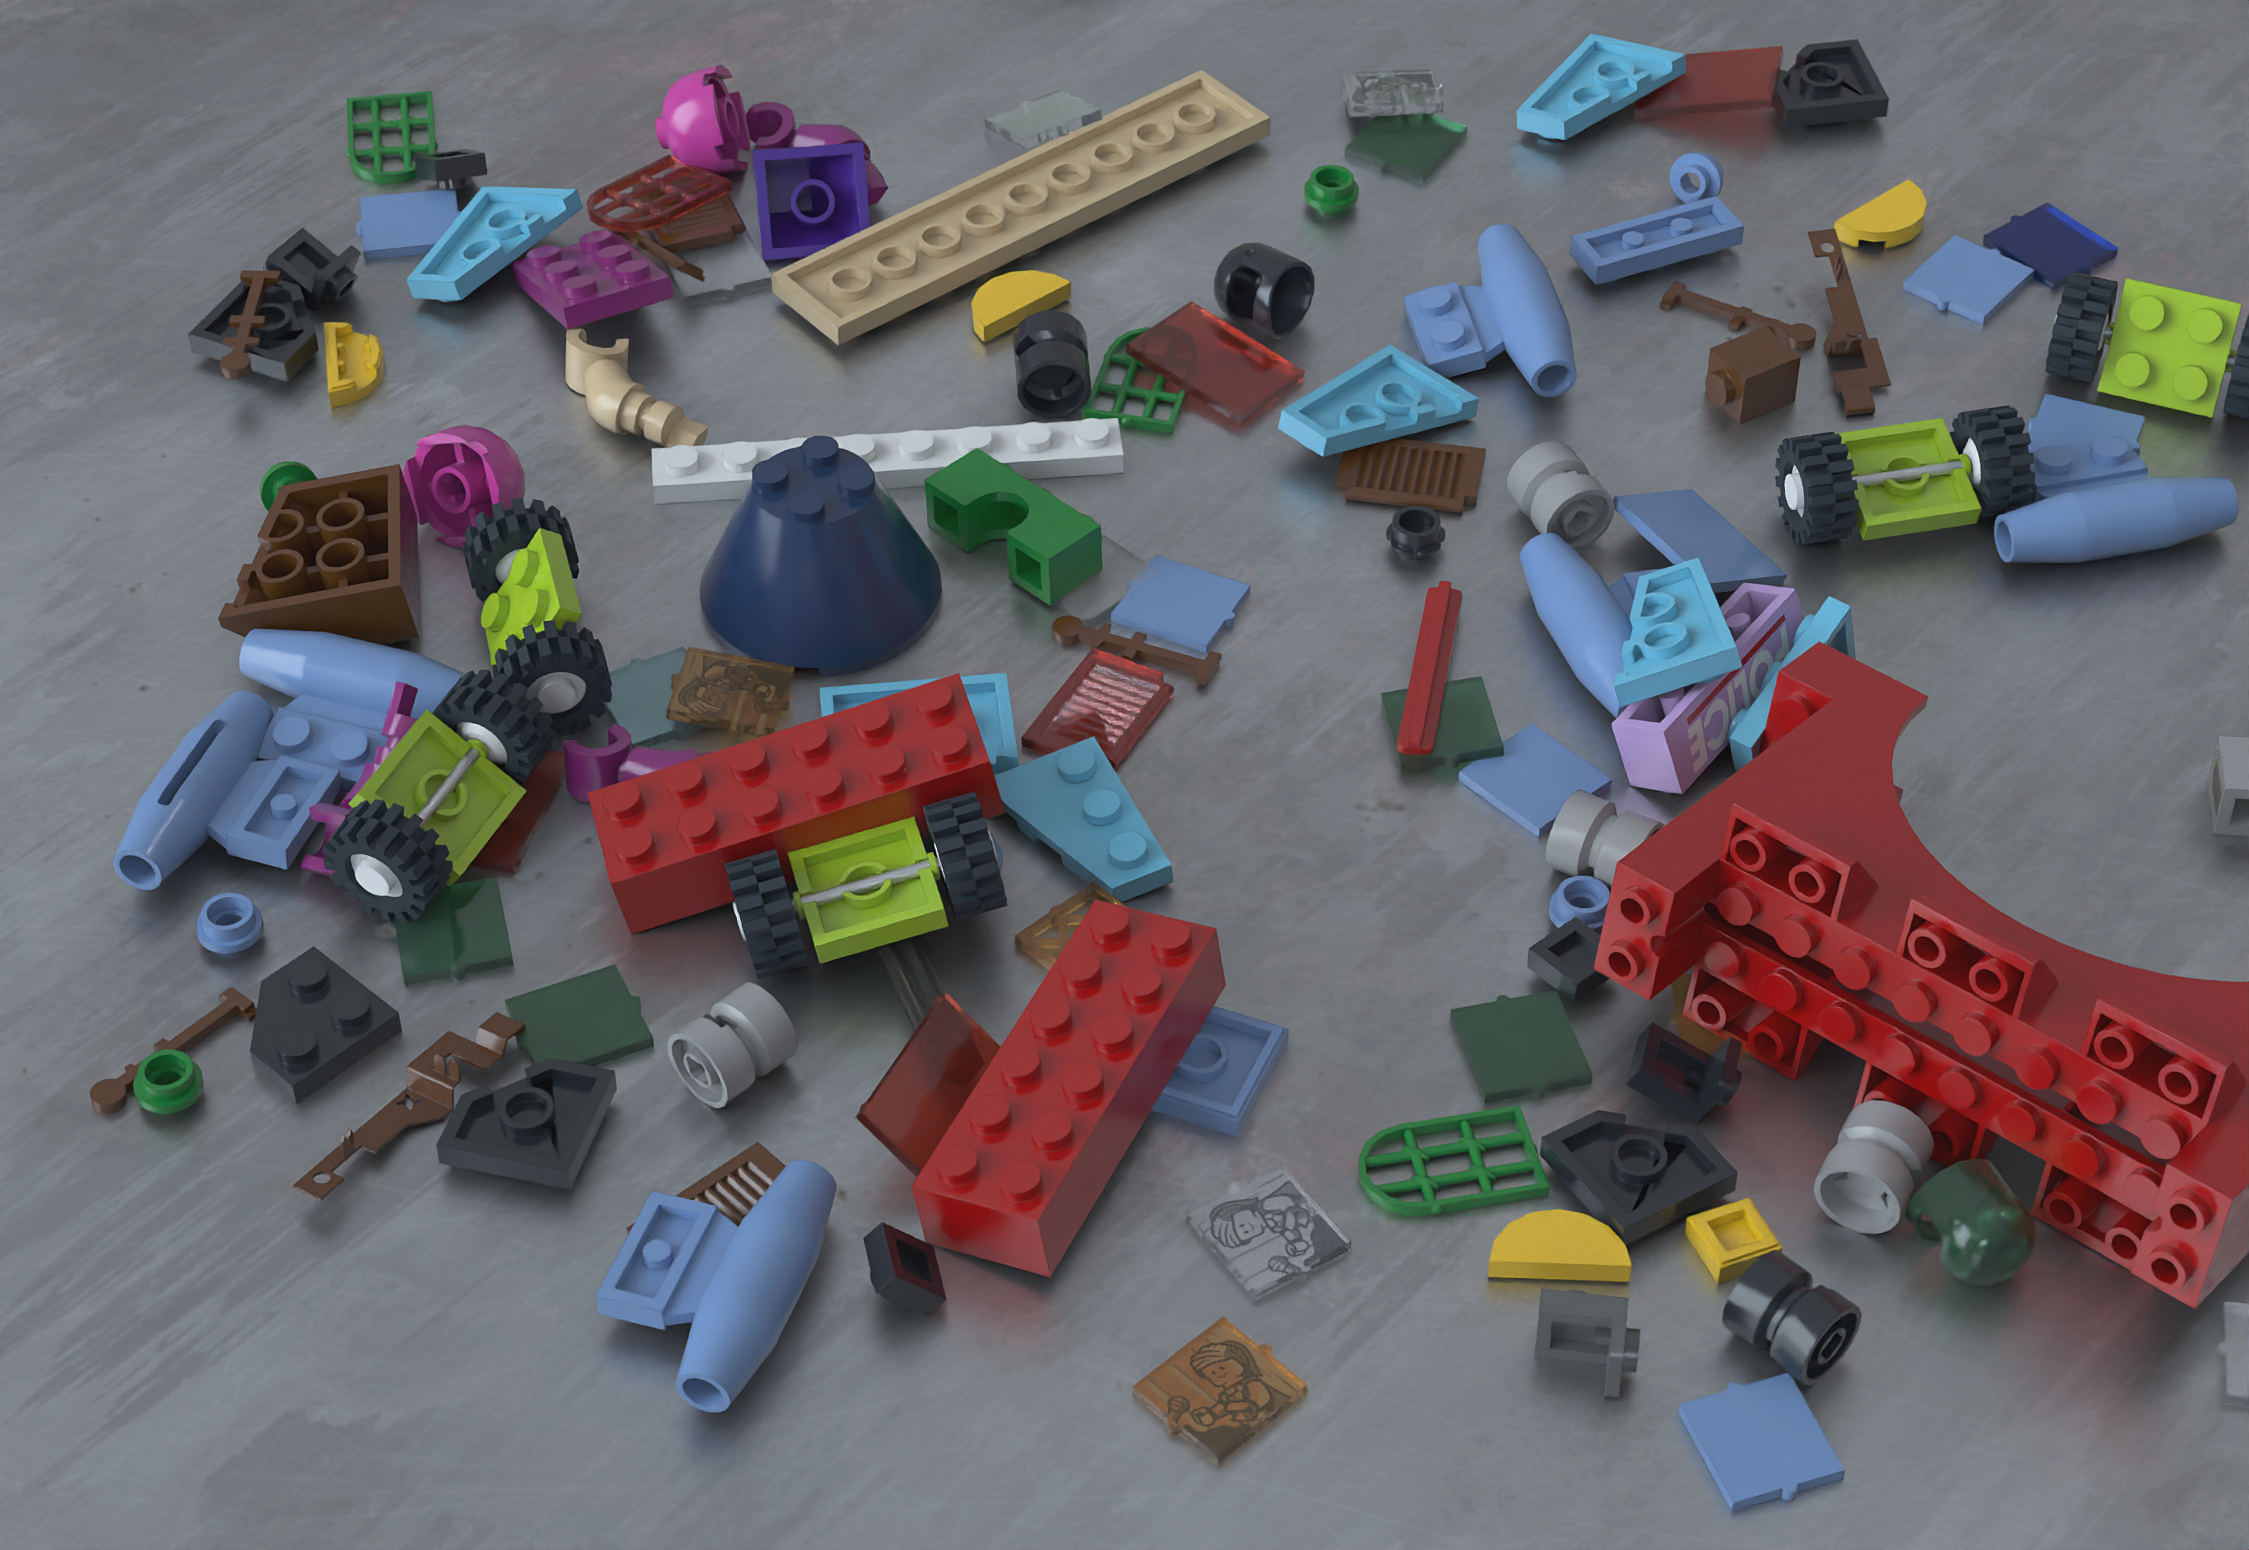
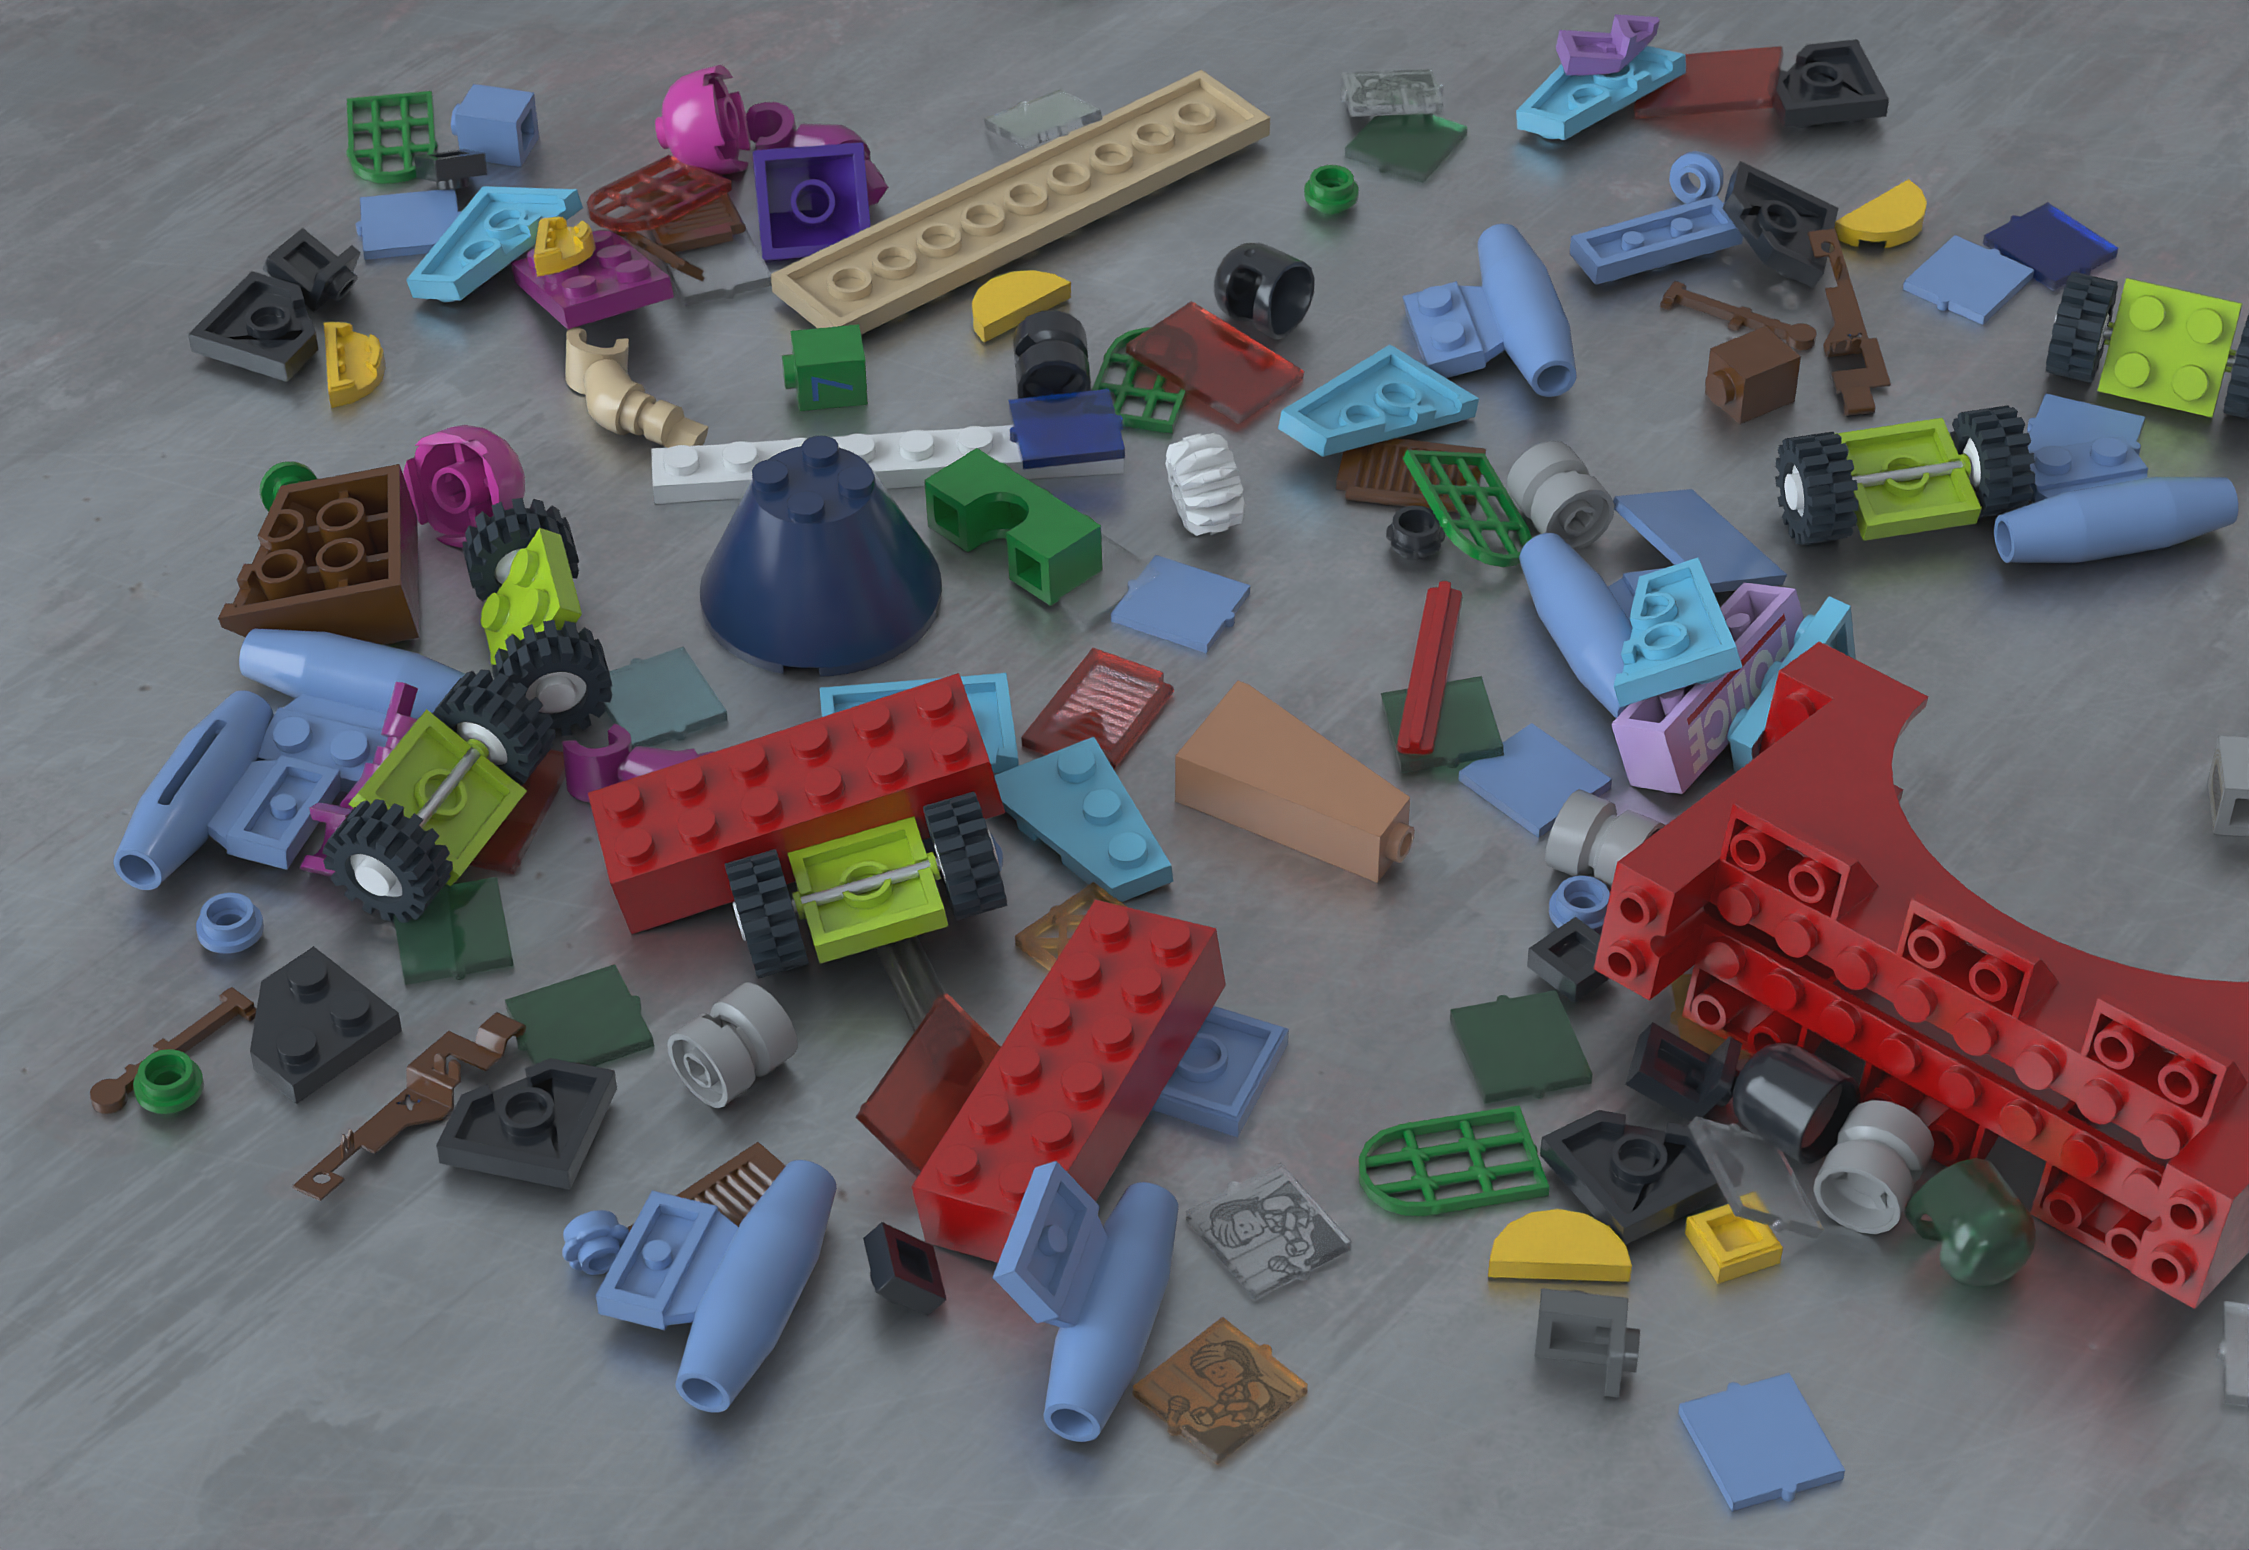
reddish brown piece [220,270,281,379] -> none
clear orange piece [666,647,794,736] -> none
reddish brown piece [1052,615,1222,686] -> none
black wheel [1722,1250,1862,1385] -> none
none -> medium blue brick [451,84,539,167]
none -> yellow tile [533,217,596,277]
none -> medium blue plate [562,1210,630,1275]
none -> green brick [781,324,868,412]
none -> medium blue plate [992,1161,1179,1442]
none -> clear blue piece [1008,389,1125,470]
none -> white gear [1165,433,1246,536]
none -> nougat slope [1175,680,1415,883]
none -> green window [1402,450,1532,567]
none -> medium lavender slope [1556,14,1660,75]
none -> clear piece [1688,1116,1824,1239]
none -> black plate [1723,161,1839,288]
none -> black helmet [1732,1042,1861,1164]

